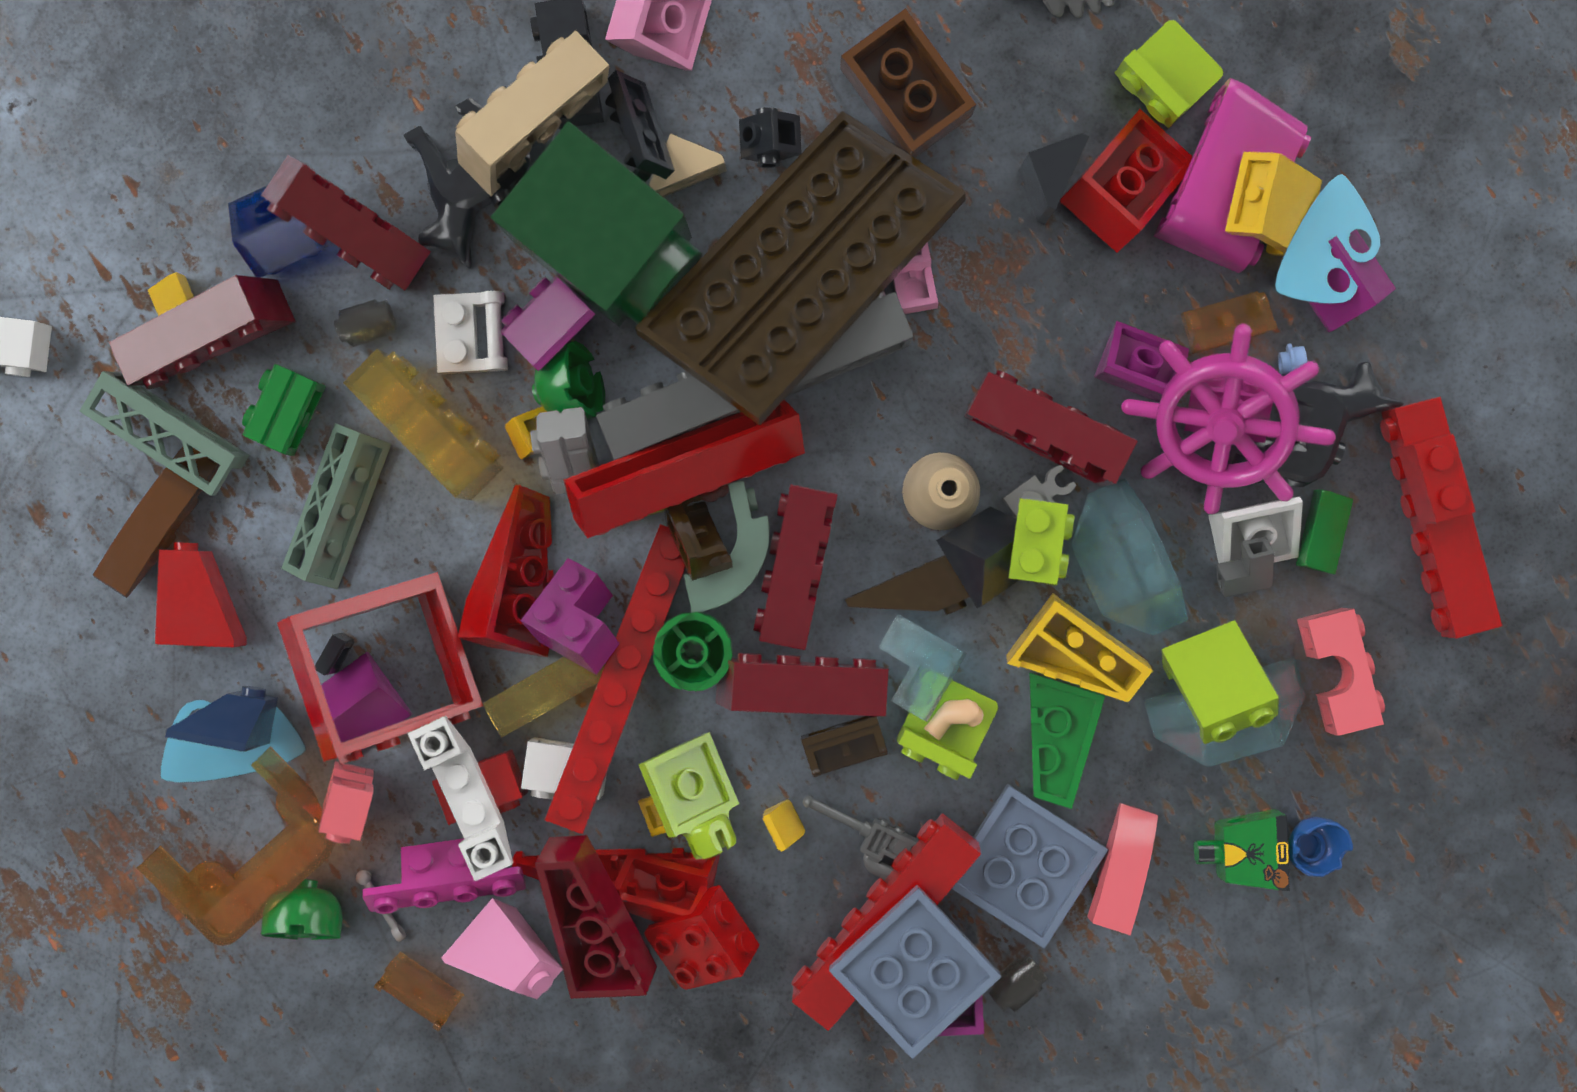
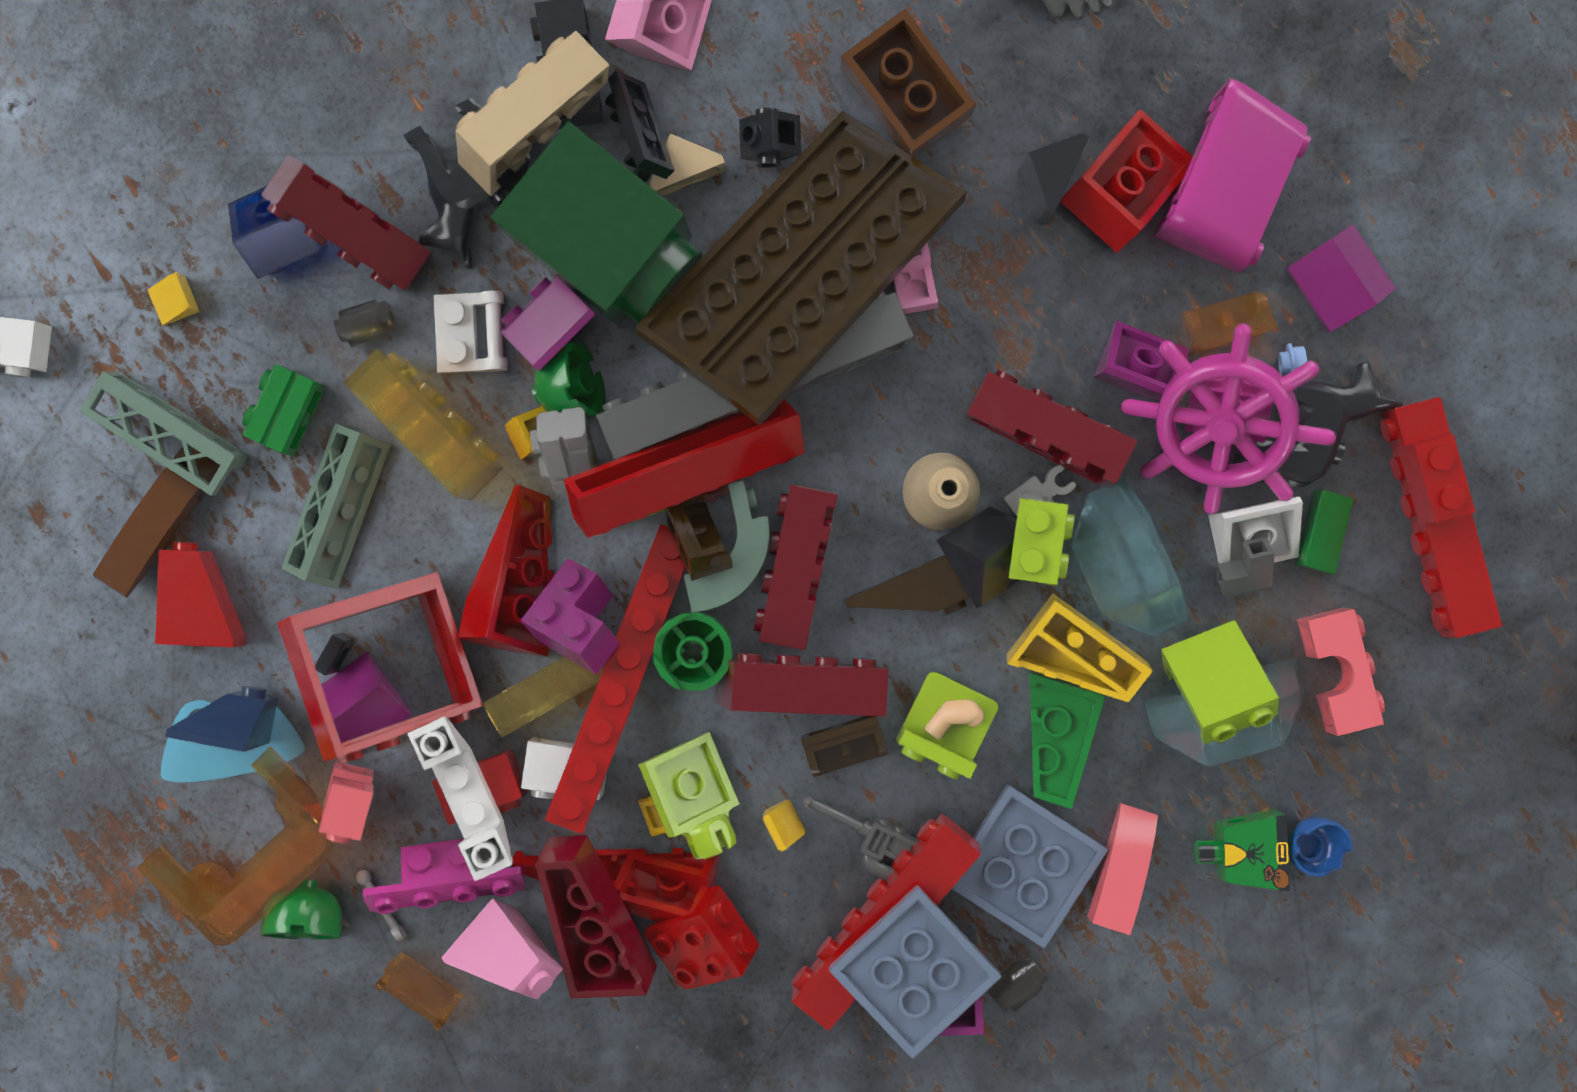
wedge [109,275,296,389] -> none
clear light blue plate [878,613,967,722] -> none
lime bracket [1115,20,1223,129] -> none
yellow panel [1225,152,1322,256] -> none
medium azure piece [1275,174,1380,304] -> none

